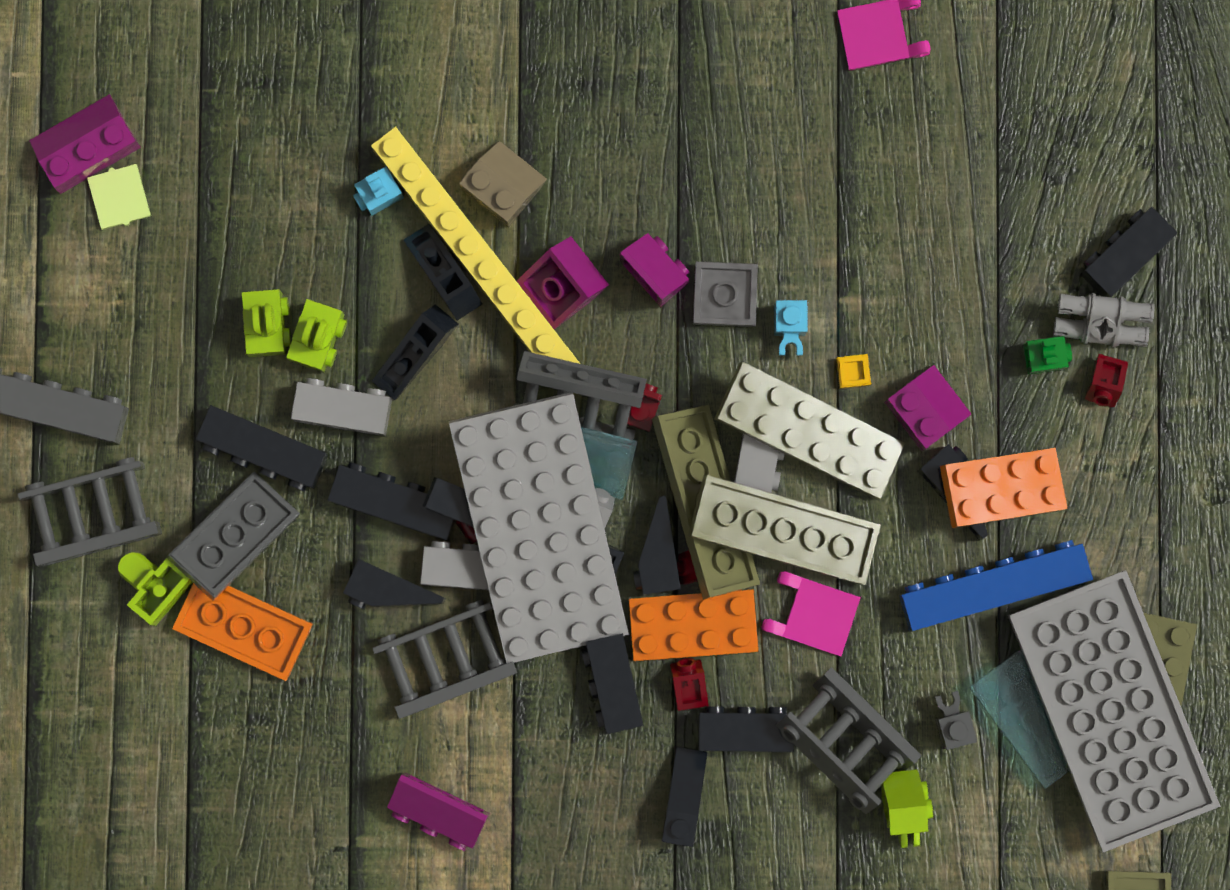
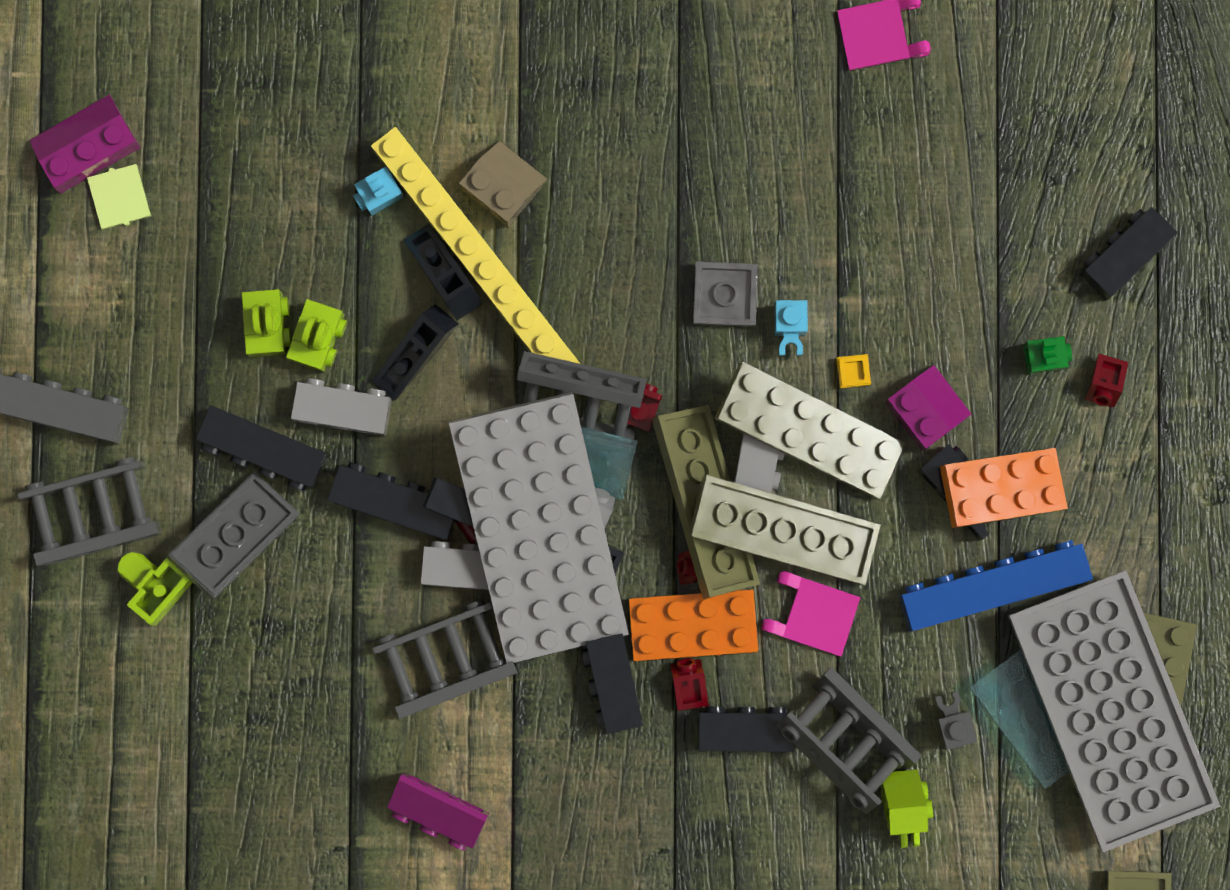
orange plate [172,583,313,681] -> none
black slope [343,559,446,610] -> none
magenta slope [516,236,609,329] -> none
magenta slope [620,233,689,308] -> none
black slope [633,496,681,596] -> none
black slope [661,747,708,847] -> none
light grey pin [1053,293,1155,348] -> none

